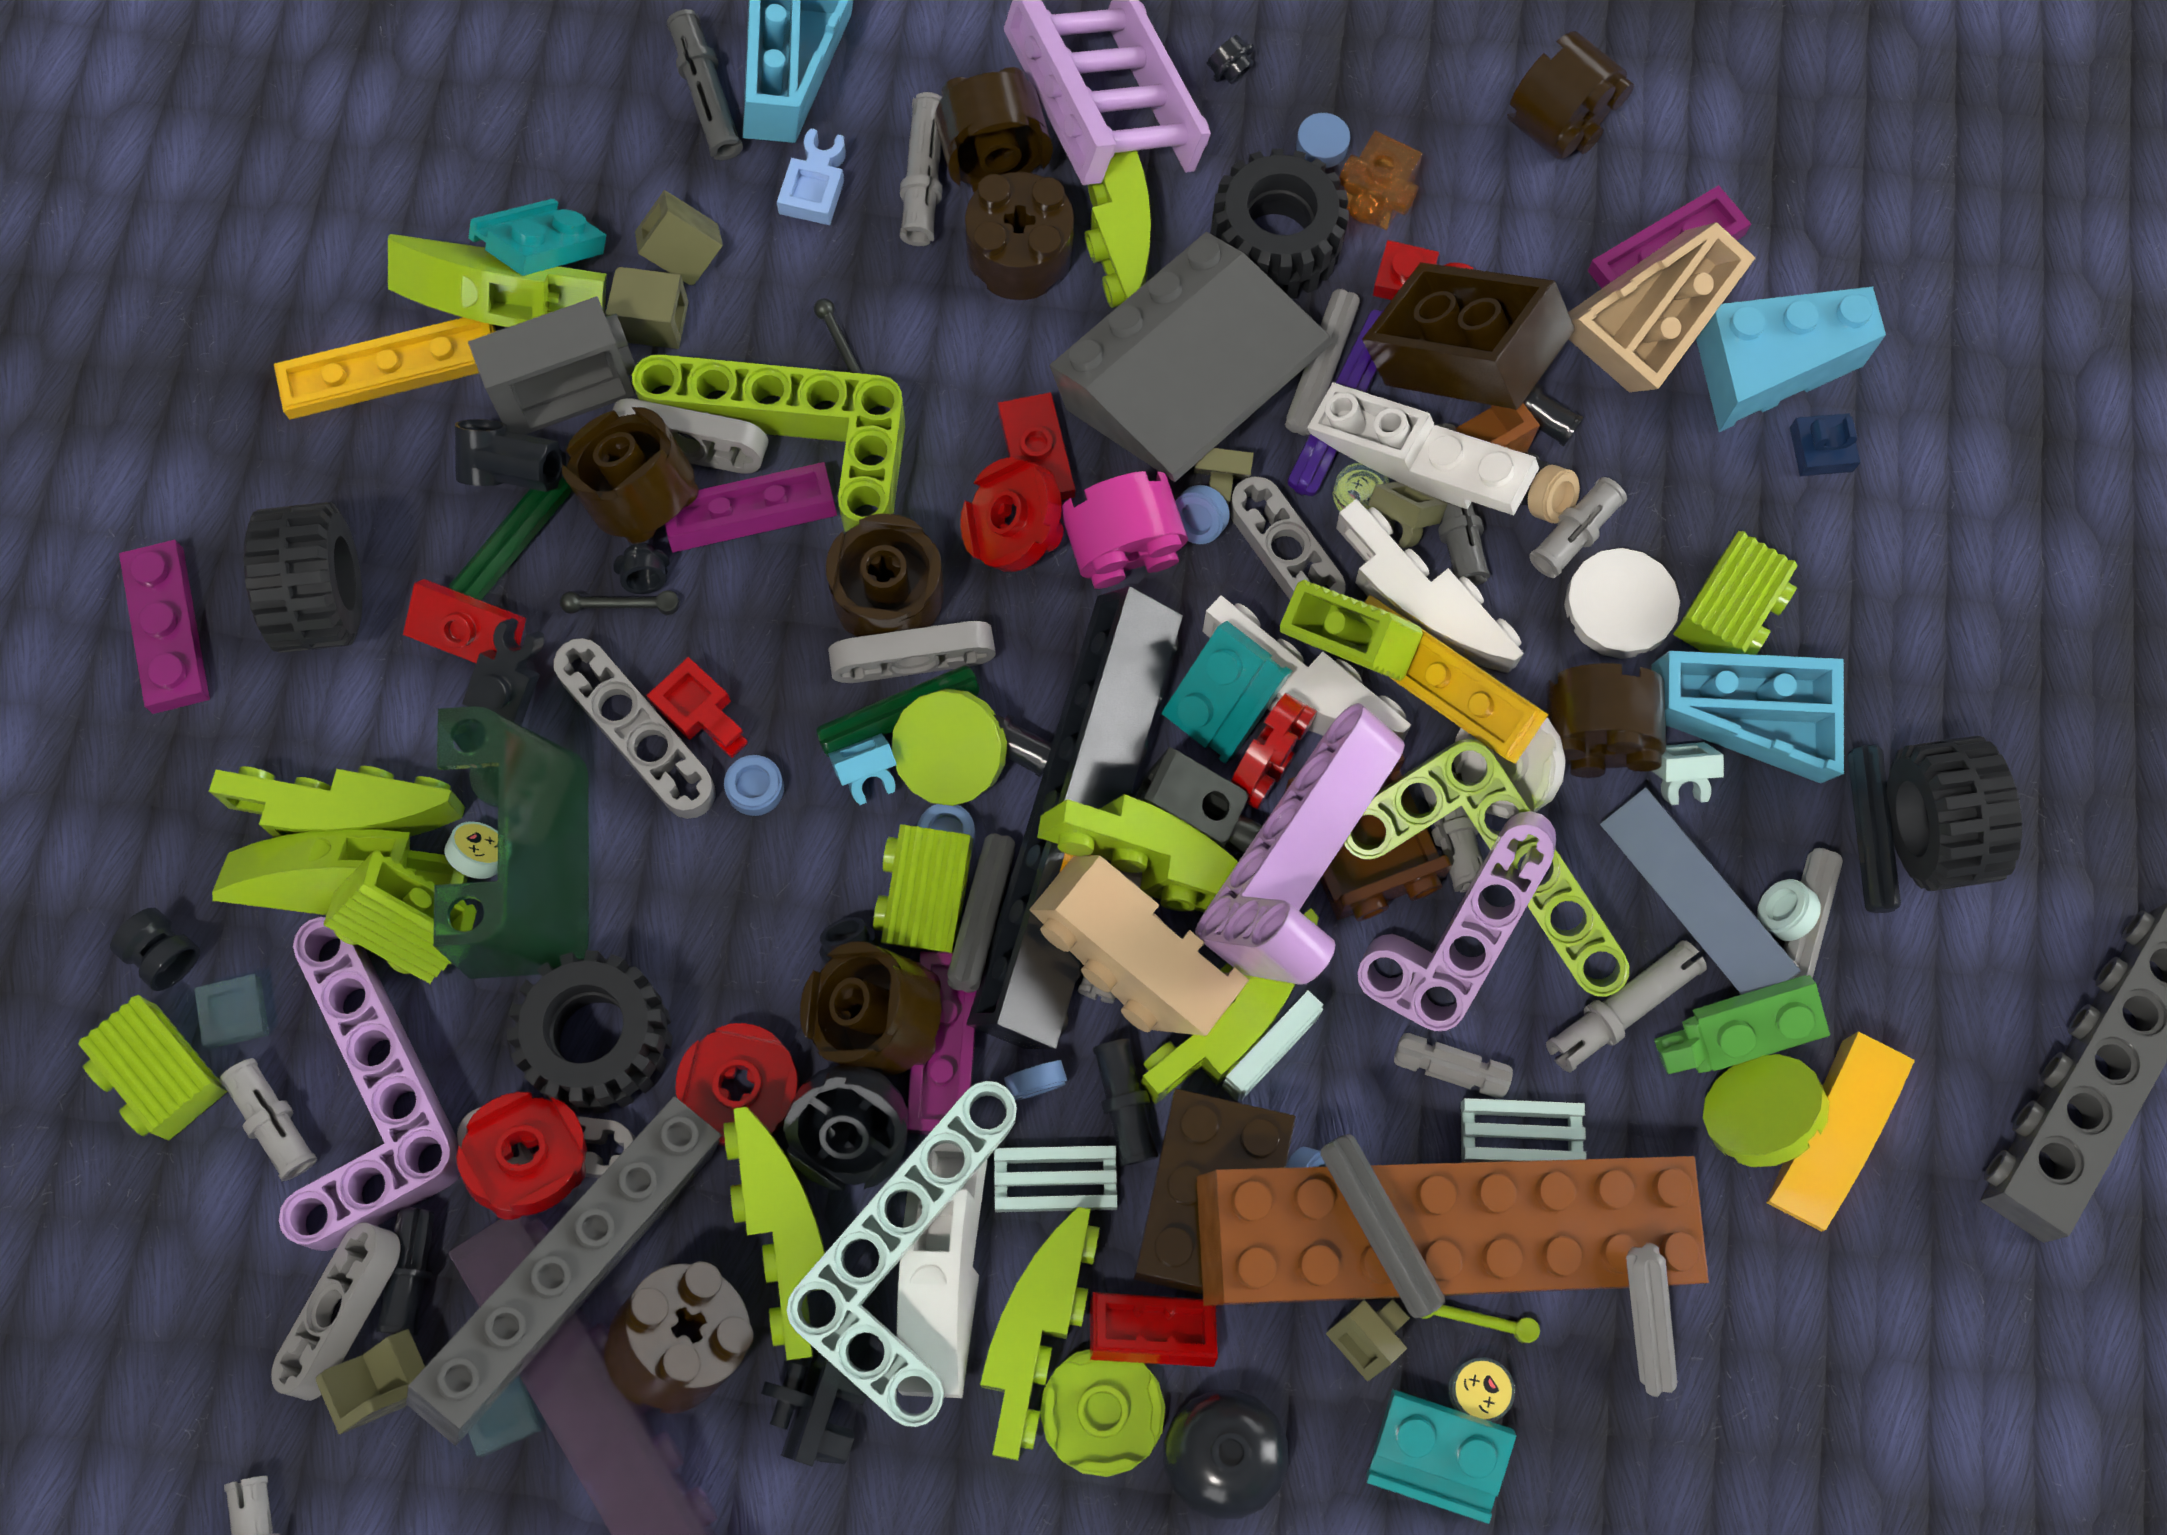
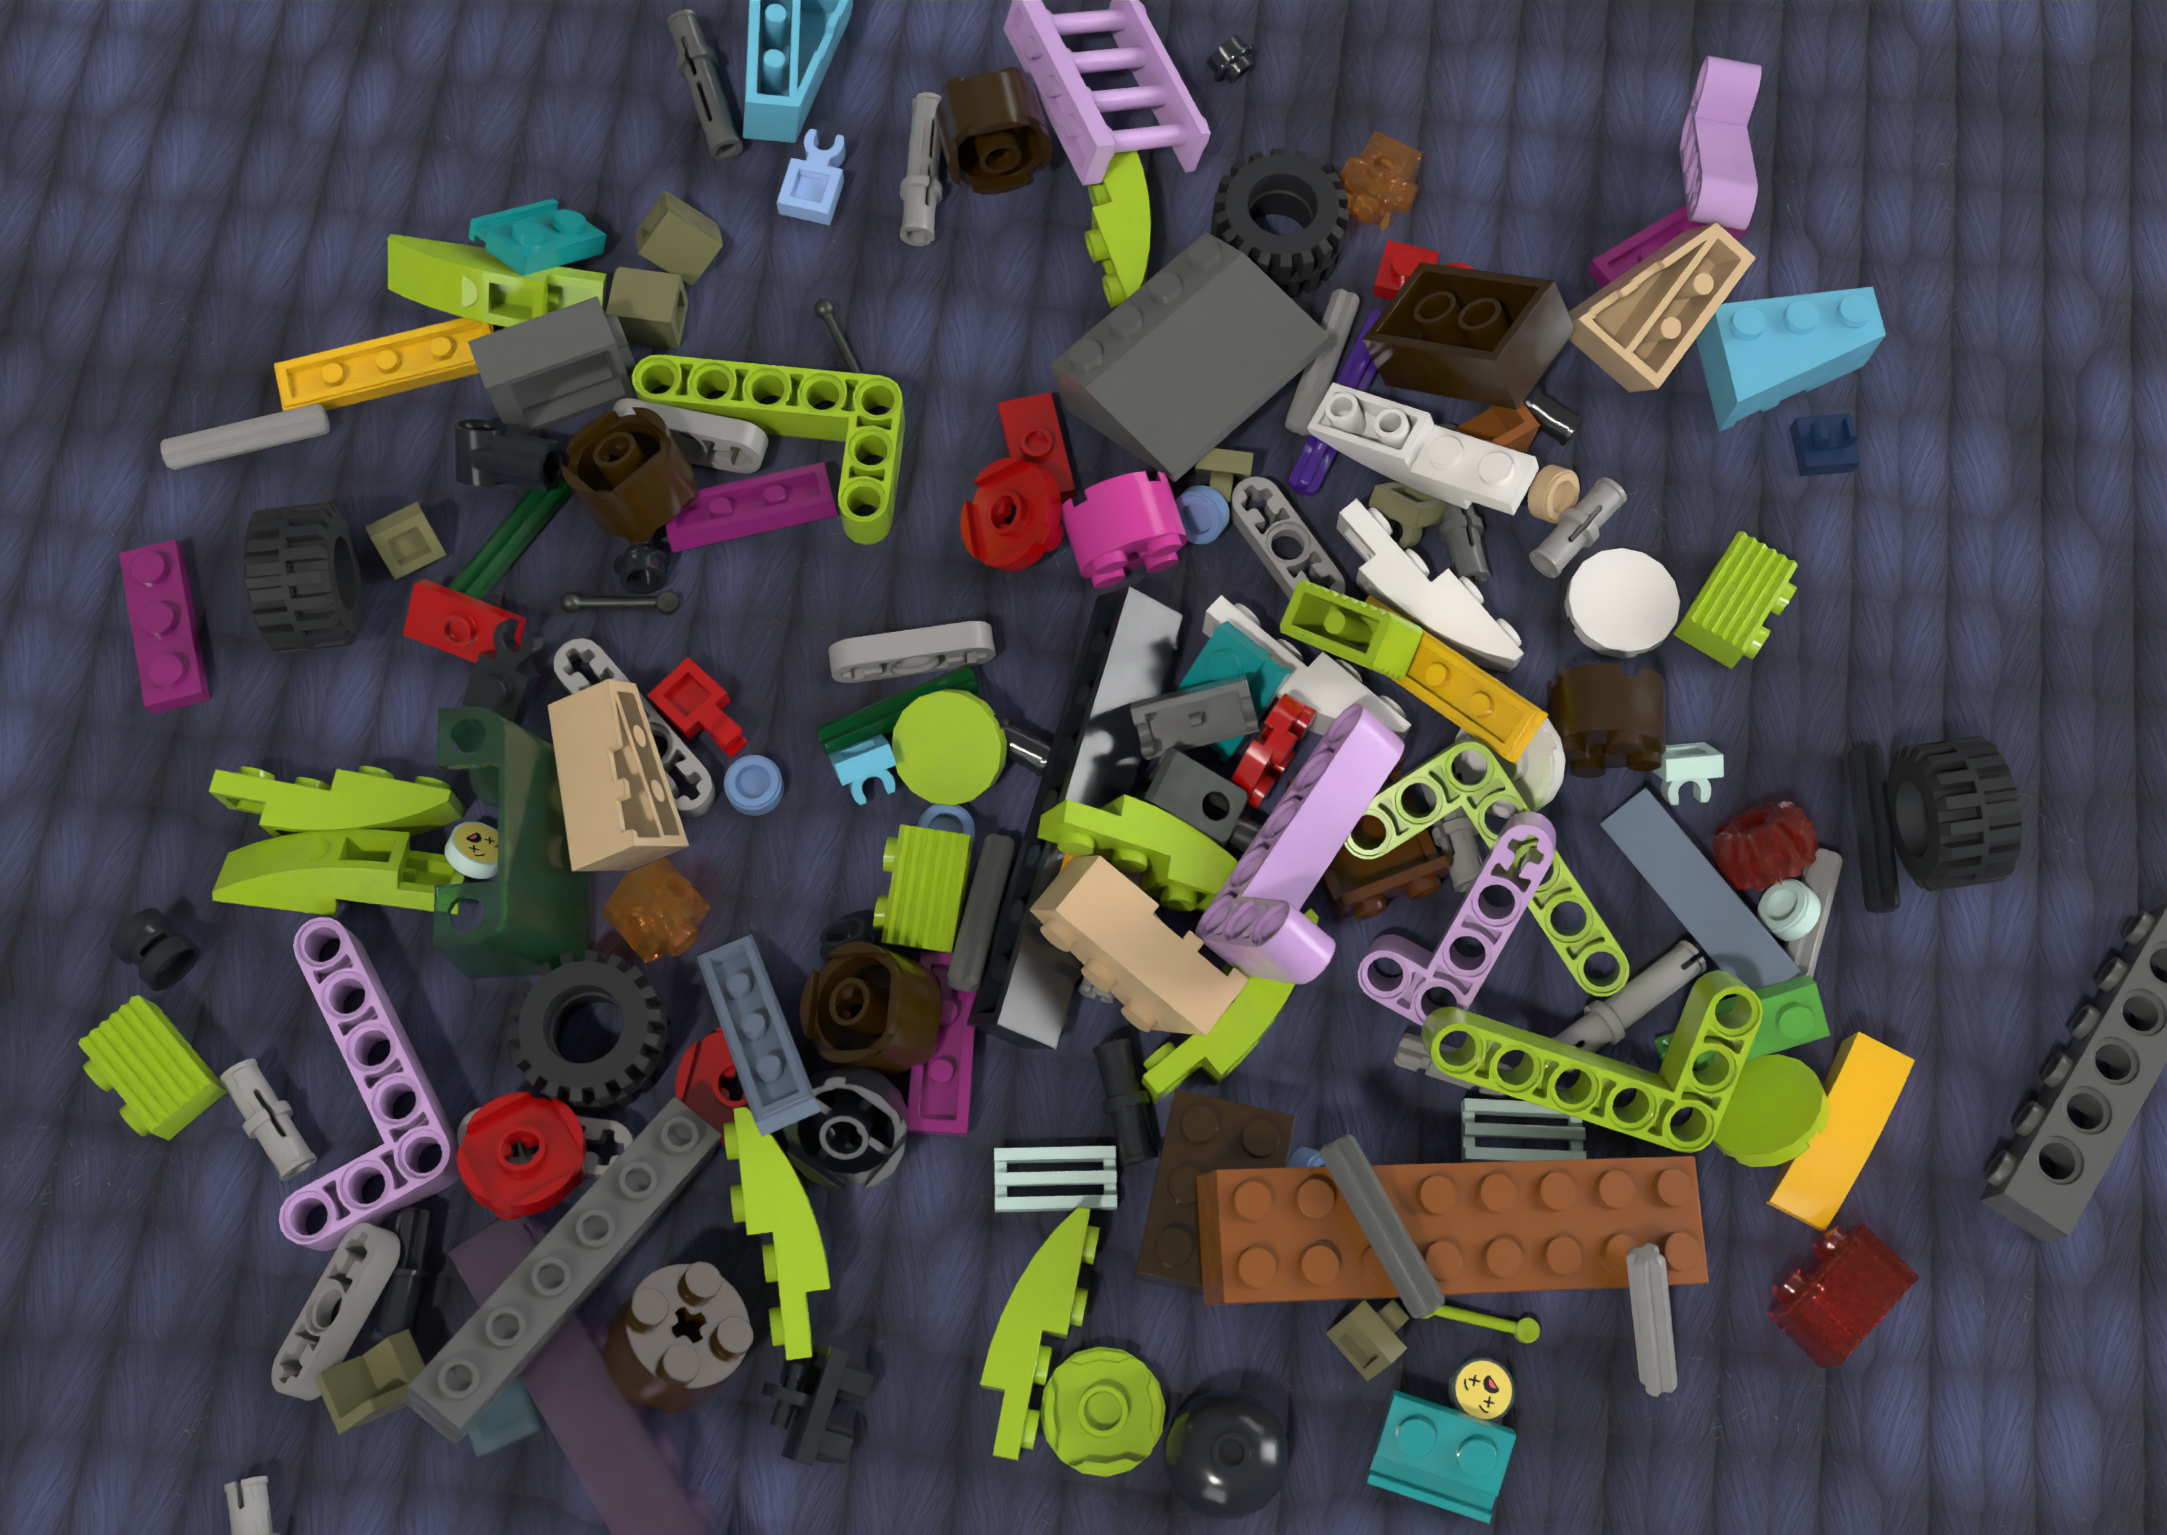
clear light blue tile [194,974,269,1049] -> none
lime brick [323,850,477,984] -> none
light aqua beam [787,1081,1017,1427] -> none
dark brown brick [826,514,944,637] -> none
white slope [897,1143,987,1398] -> none
dark brown brick [965,172,1074,300] -> none
medium blue tile [1004,1060,1068,1101] -> none
red plate [1090,1292,1218,1367] -> none
light aqua tile [1222,991,1324,1101] -> none
medium blue tile [1296,113,1350,168] -> none
clear light blue tile [1333,463,1389,513] -> none
dark brown brick [1507,31,1634,159] -> none
medium azure wedge [1652,651,1844,784] -> none
none -> light grey axle [160,404,330,470]
none -> olive tile [365,502,446,580]
none -> tan wedge [548,679,689,871]
none -> clear orange brick [601,857,711,963]
none -> sand blue tile [697,934,821,1136]
none -> dark grey hinge [1130,674,1260,760]
none -> lime beam [1421,970,1763,1153]
none -> lavender beam [1680,56,1762,231]
none -> clear red gear [1711,801,1819,891]
none -> clear red brick [1767,1222,1919,1368]

